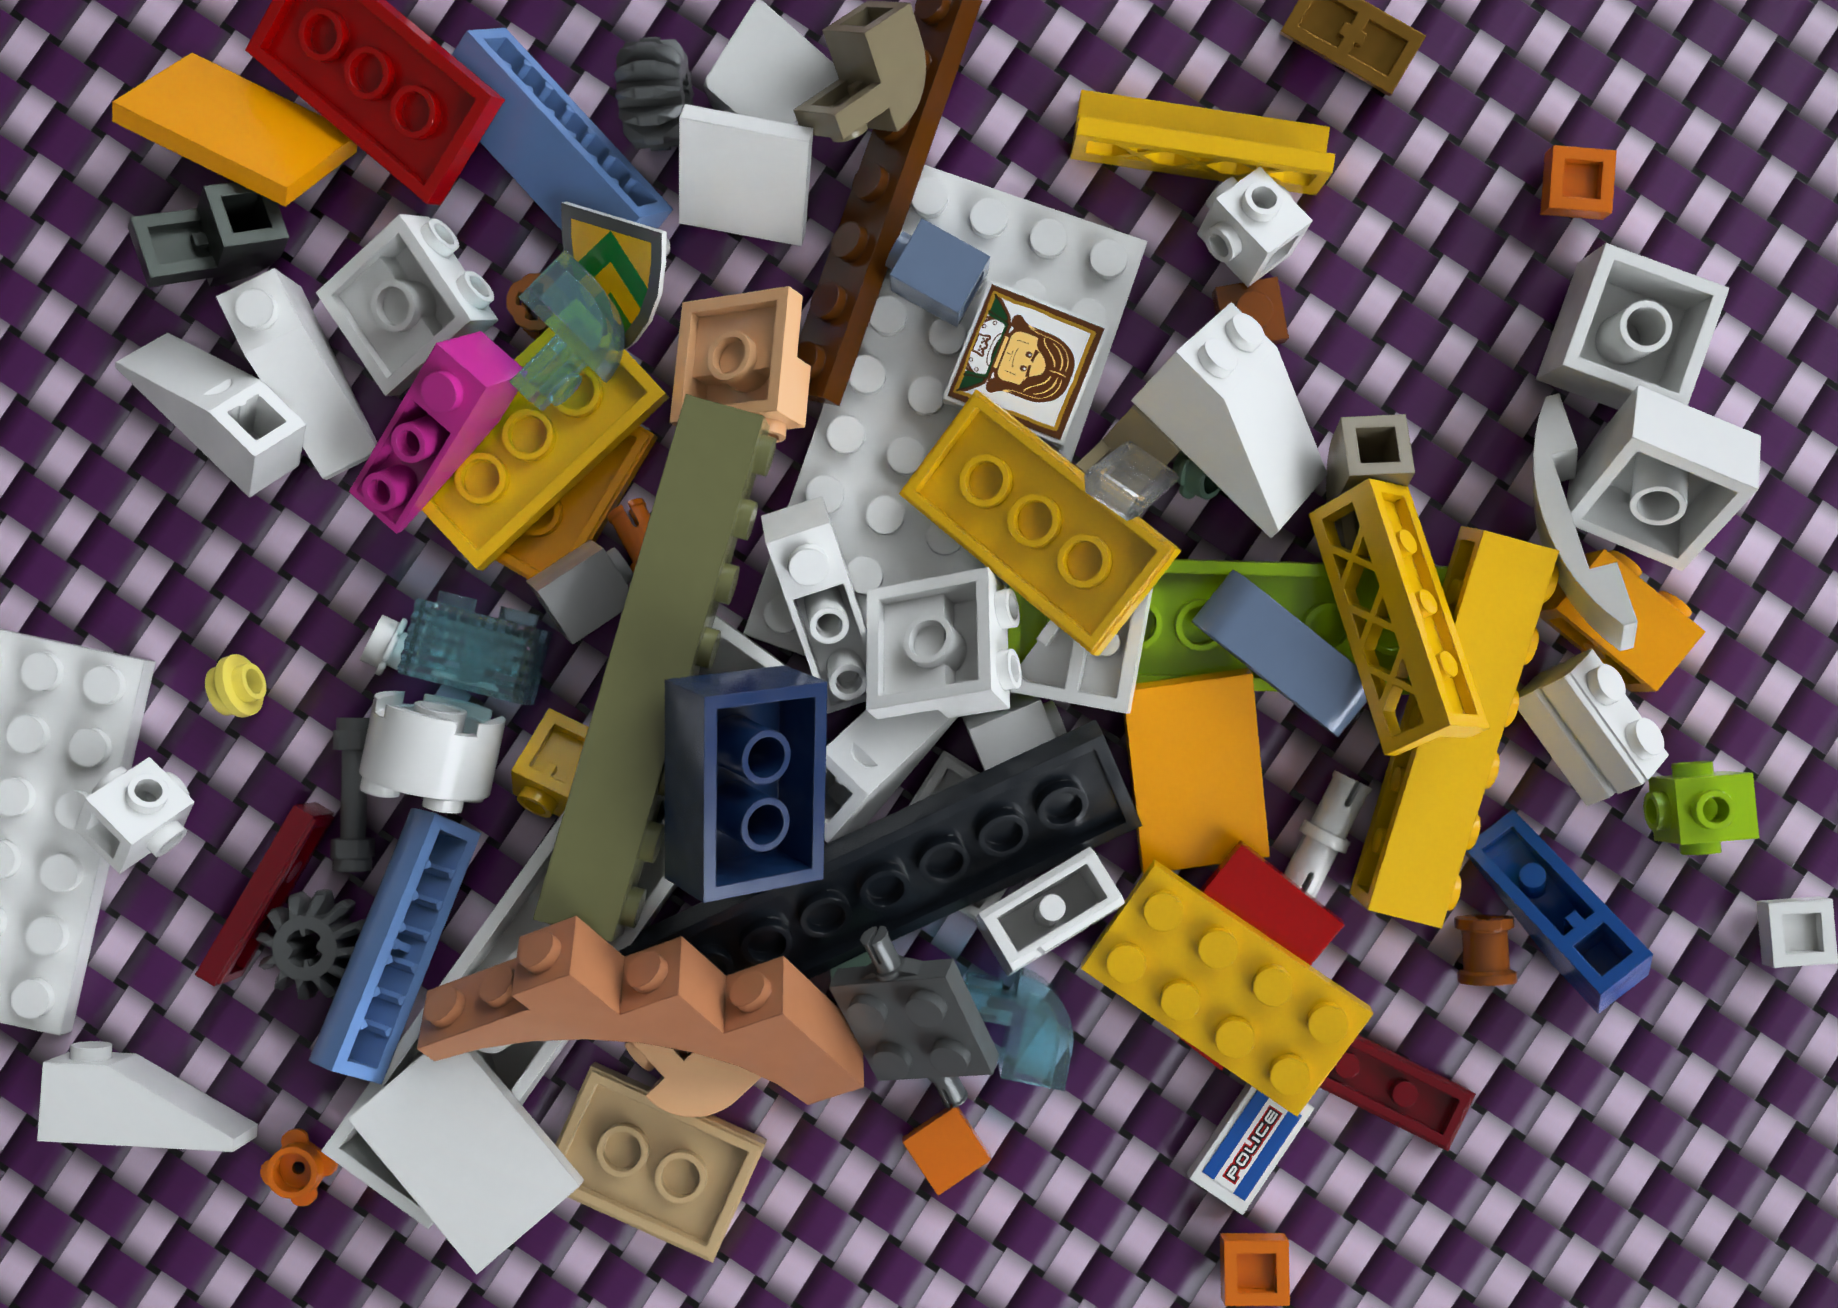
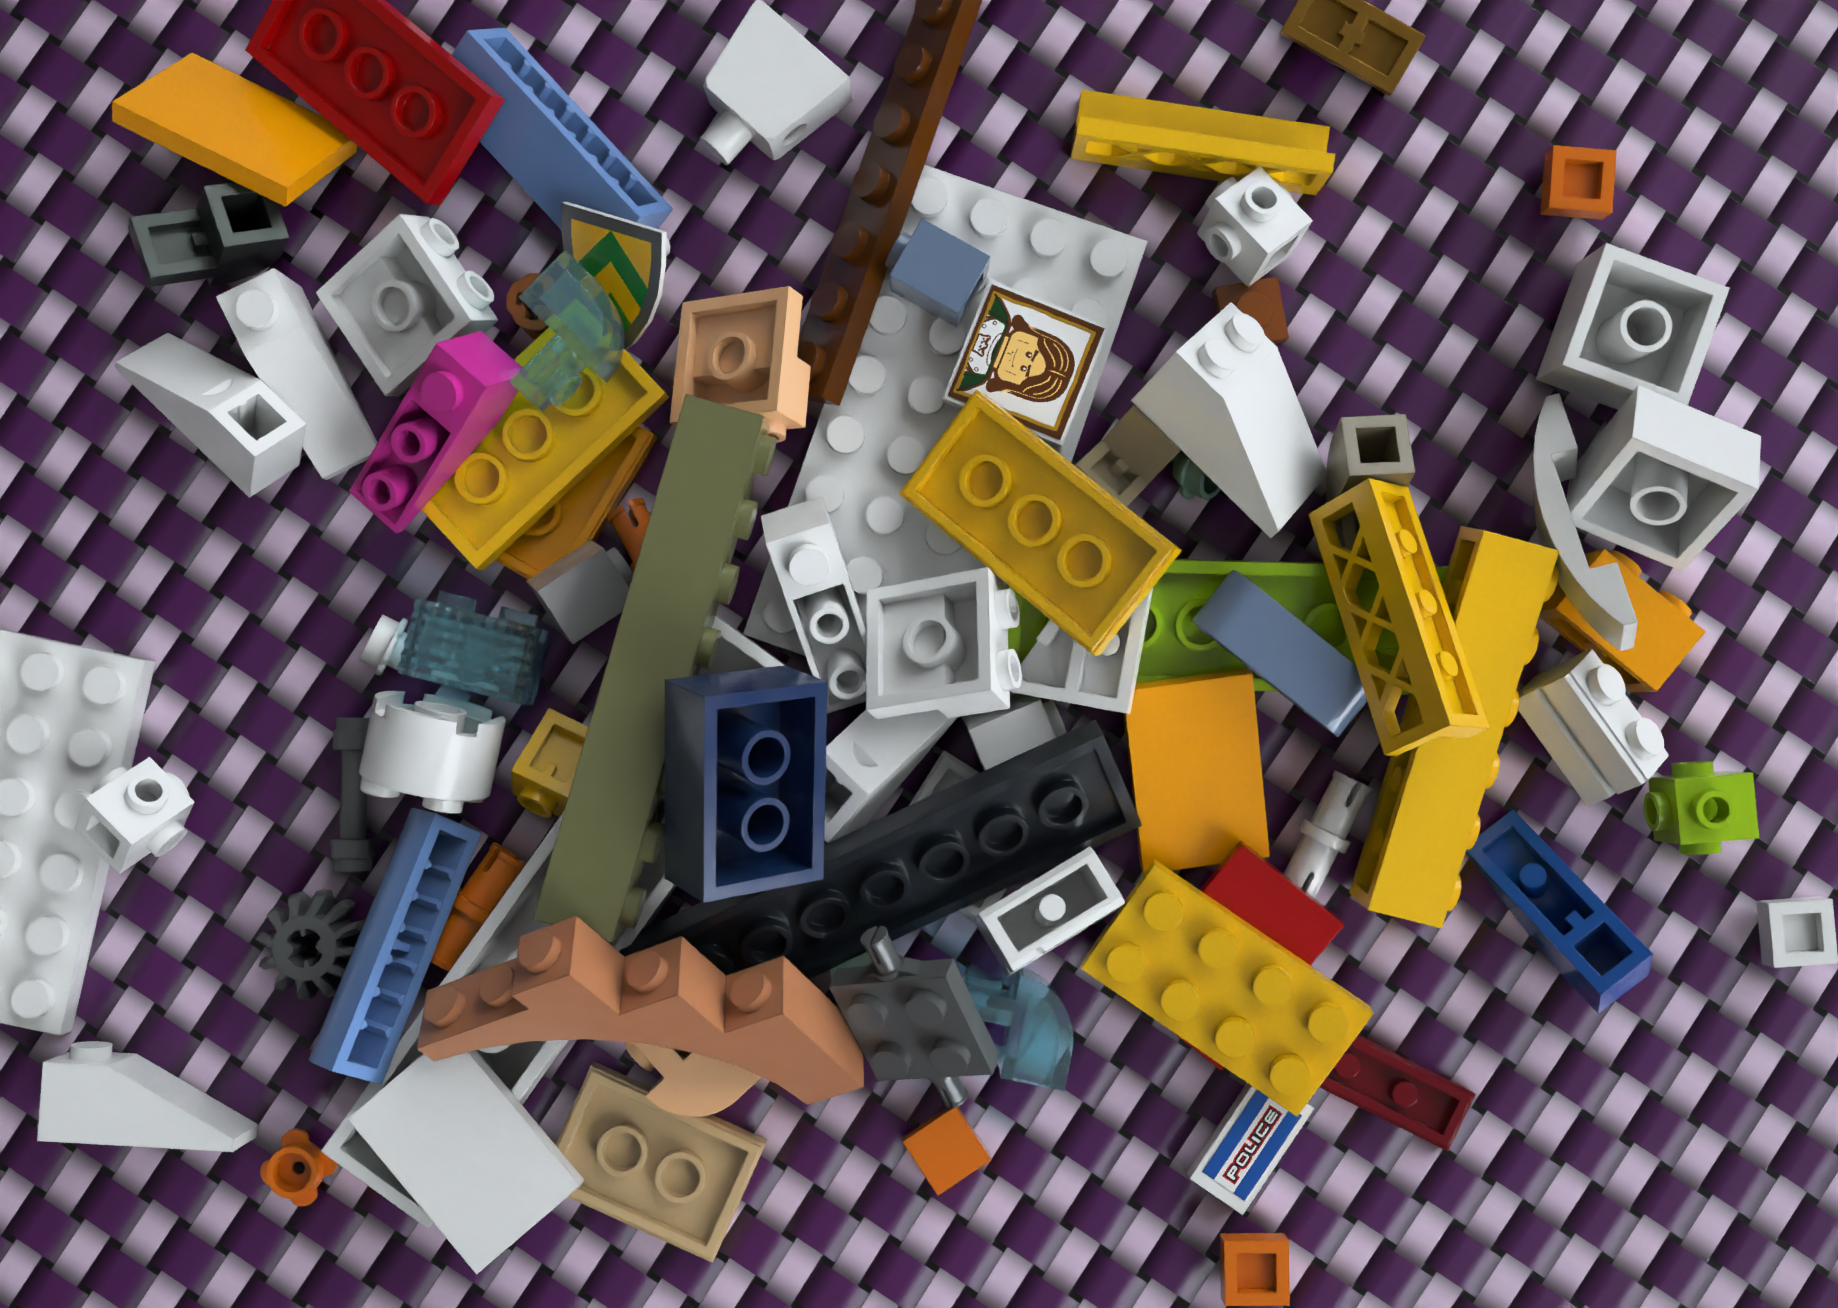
dark red tile [195,802,335,986] -> none
light yellow plate [205,654,266,718] -> none
dark grey gear [614,37,694,151] -> none
white tile [679,104,813,246] -> none
dark tan brick [793,1,926,142] -> none
clear tile [1084,441,1180,521] -> none
dark orange bush [1454,914,1518,986] -> none
none -> orange pin [431,842,527,971]

